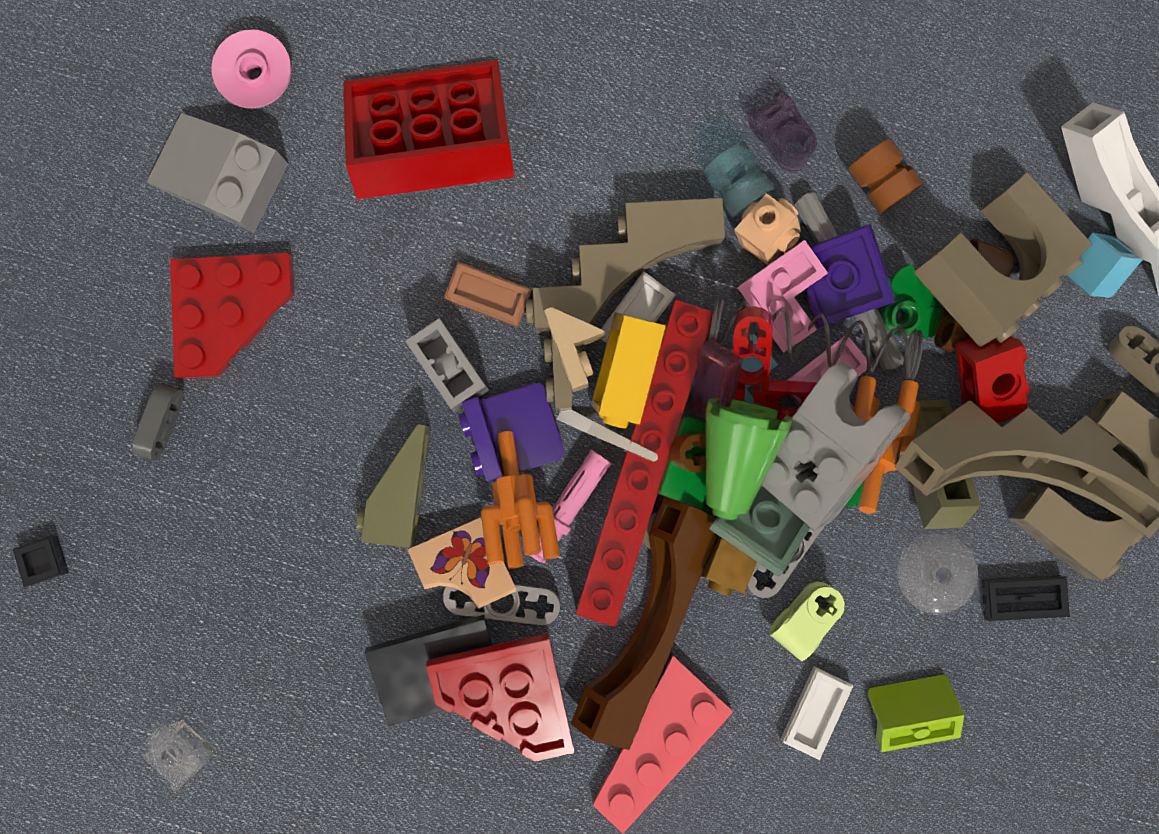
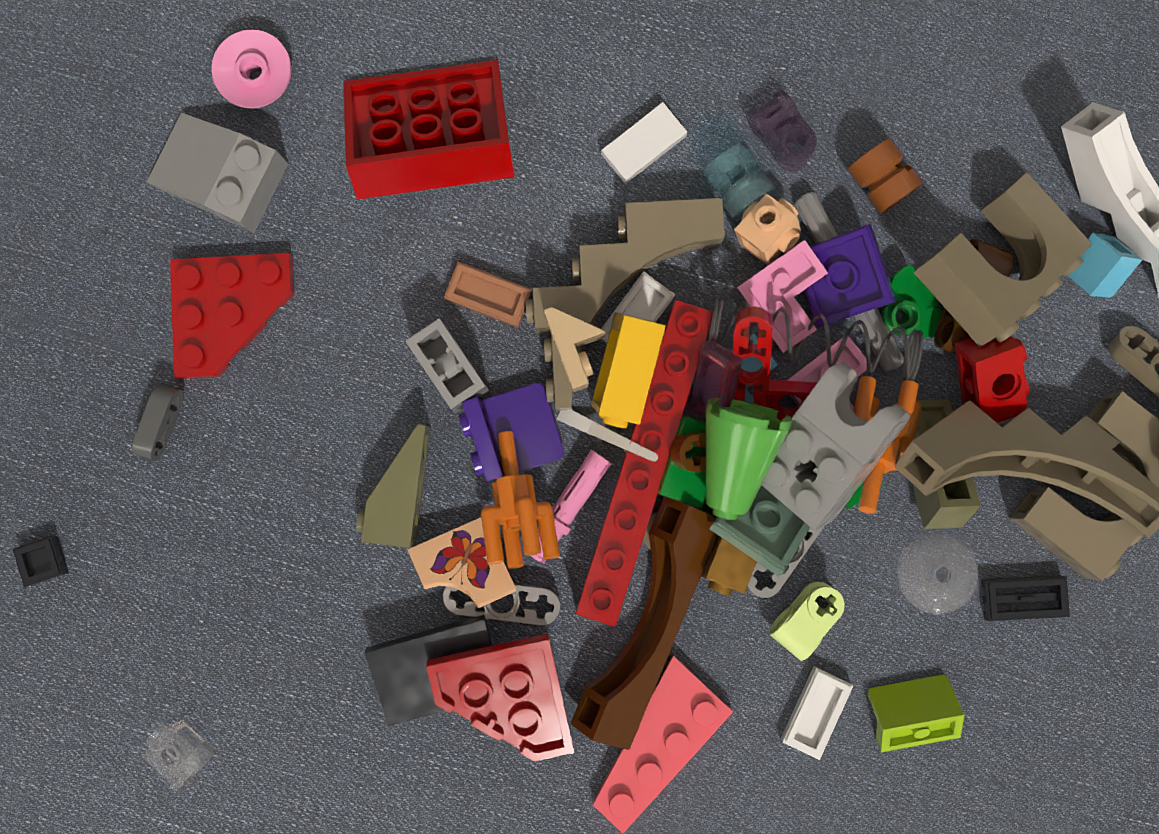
none -> white tile [601,102,687,184]

